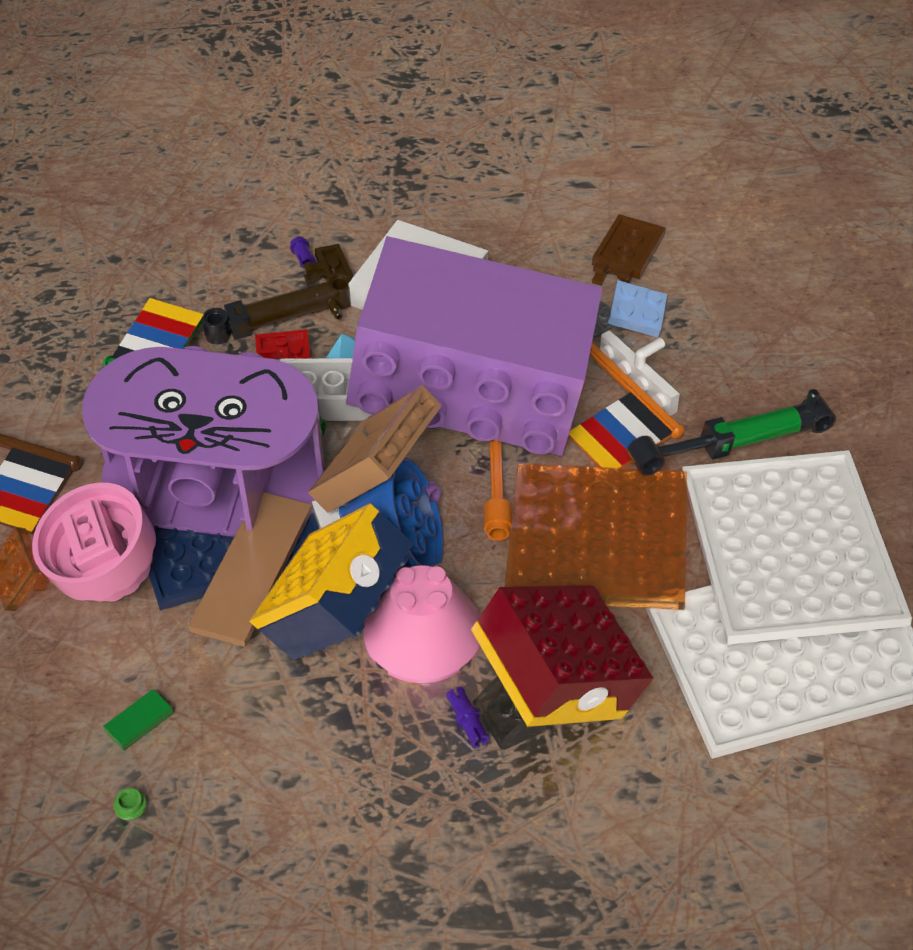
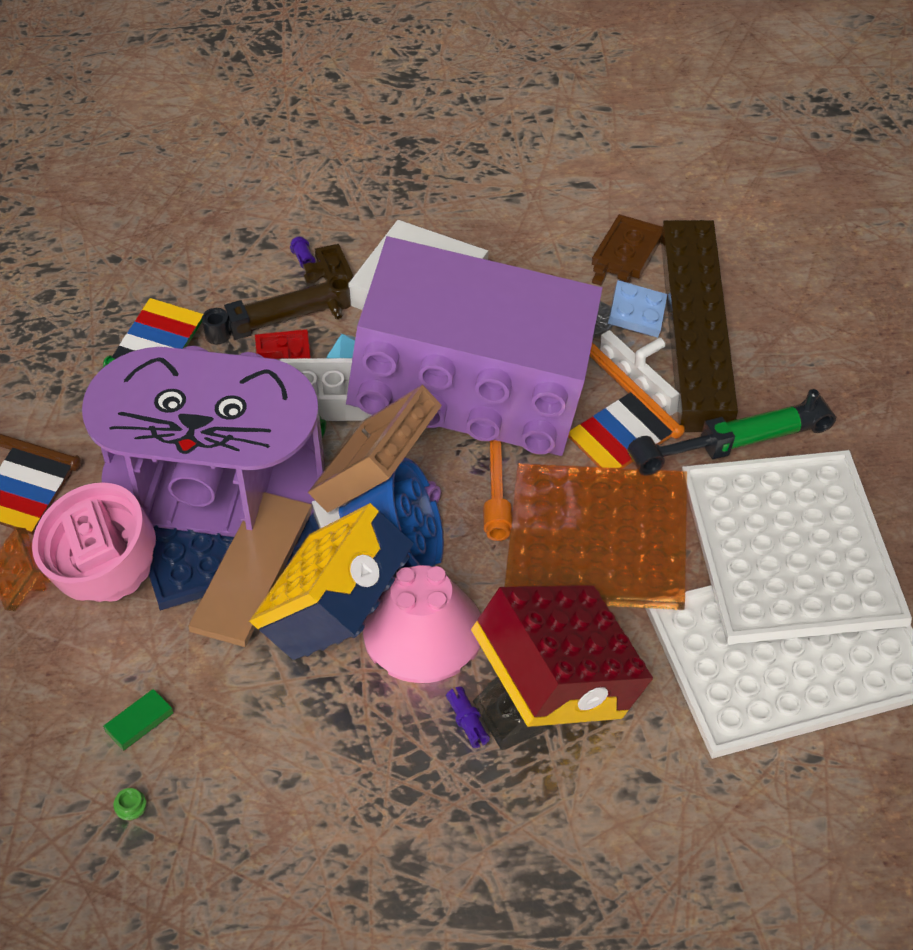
none -> dark brown brick [661,220,738,432]

